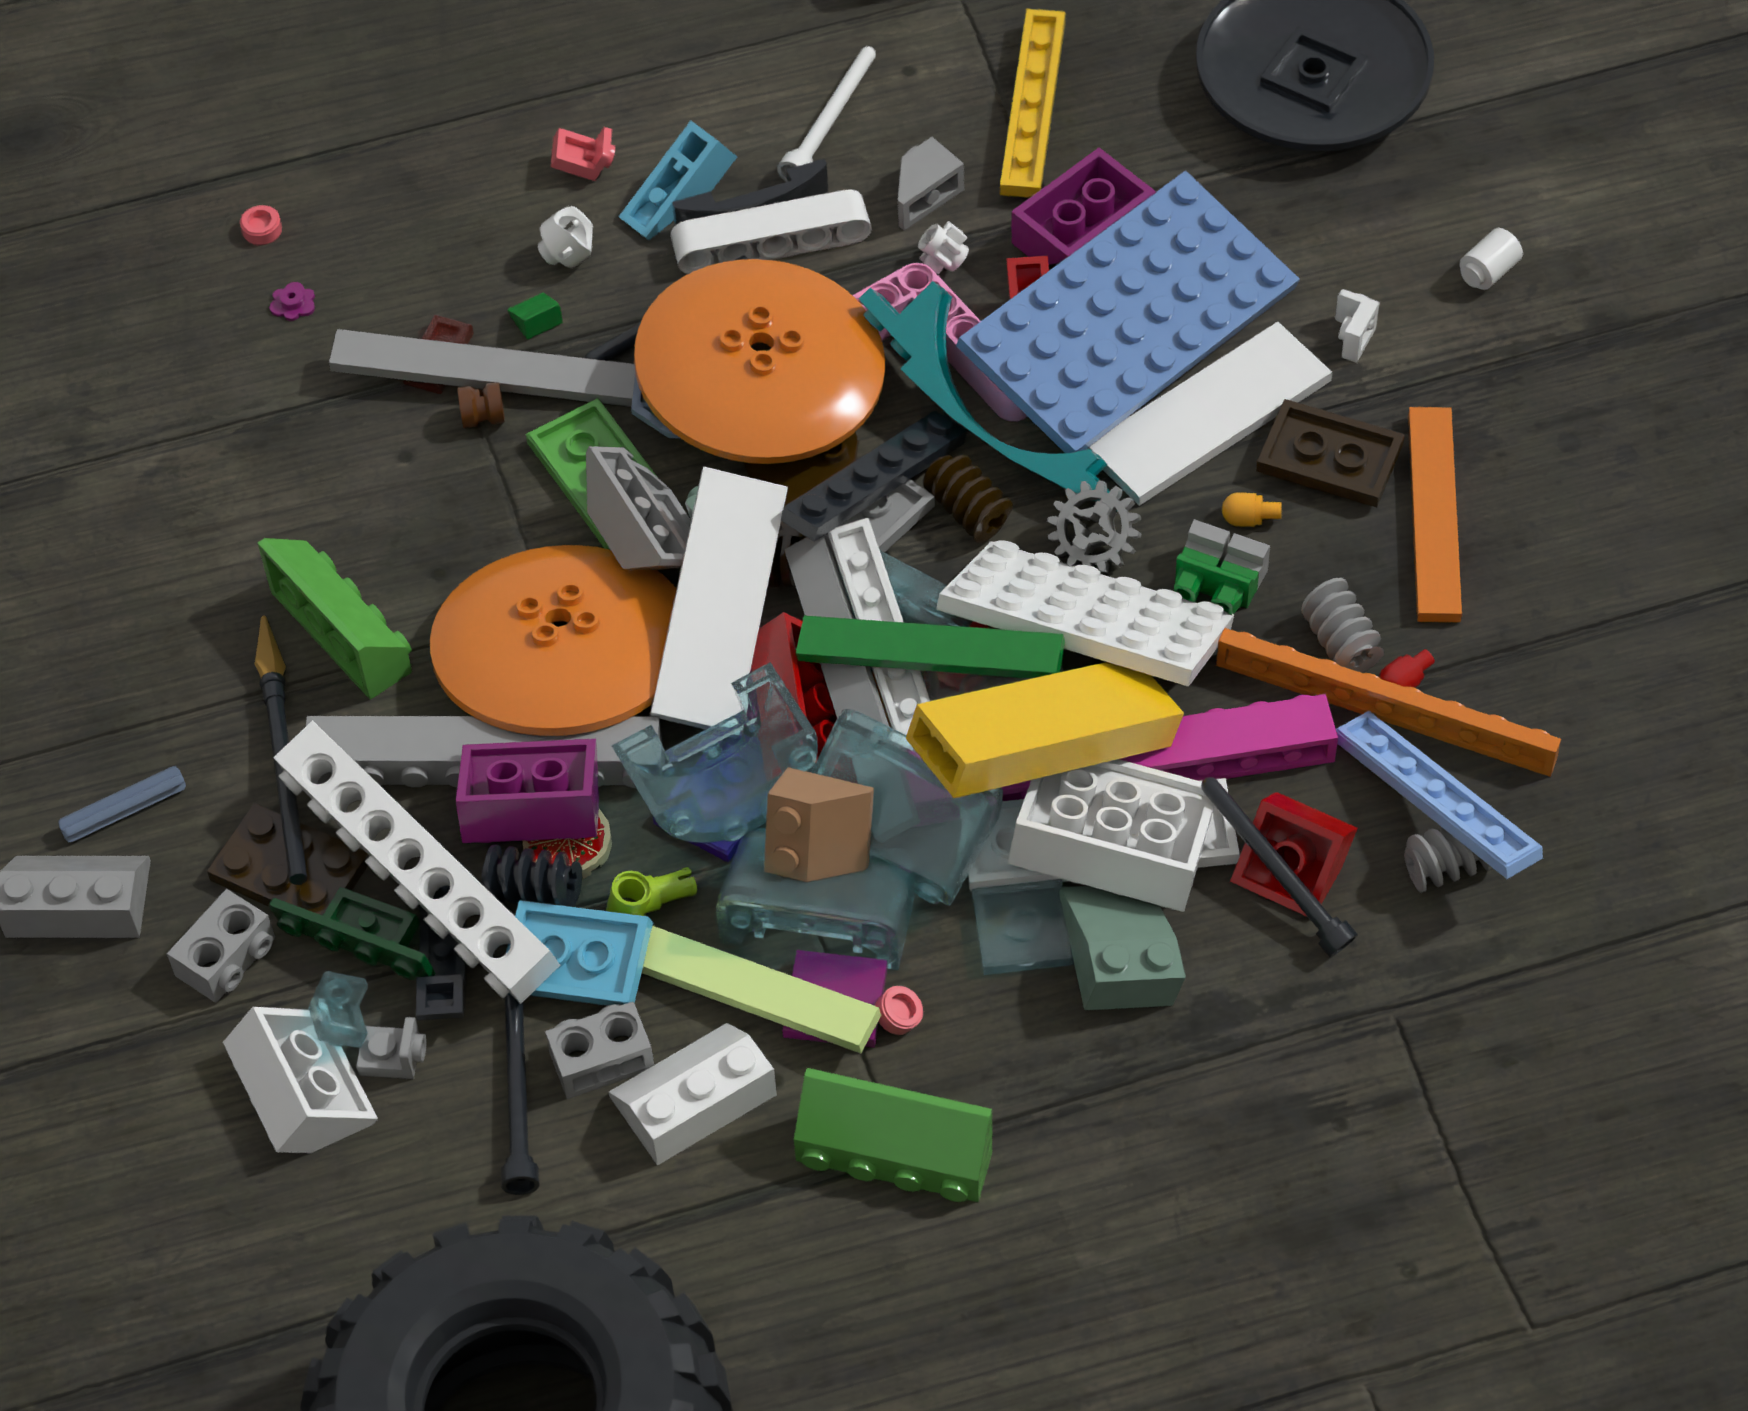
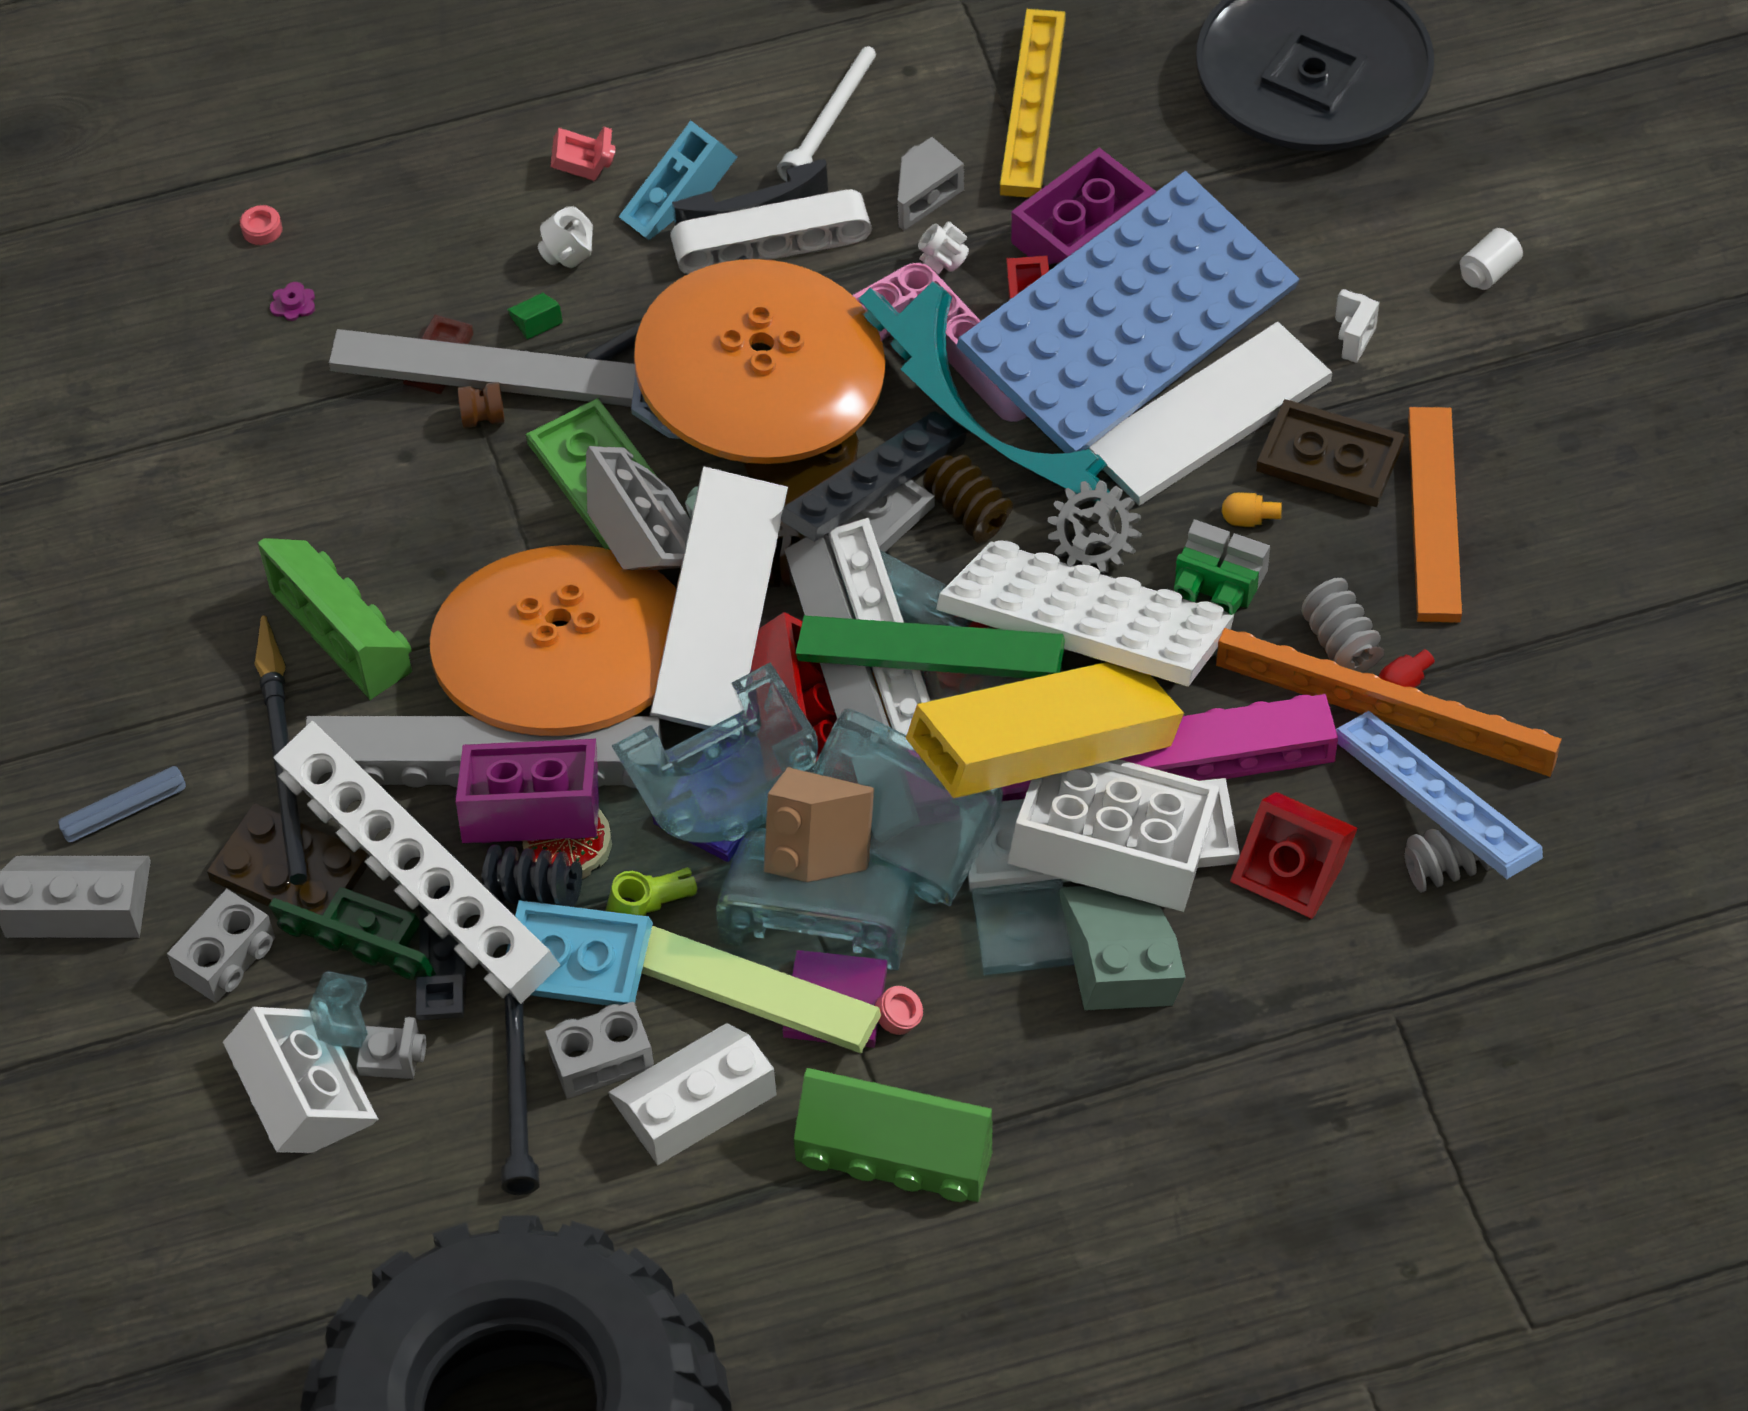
black piece [1201,777,1358,958] -> none

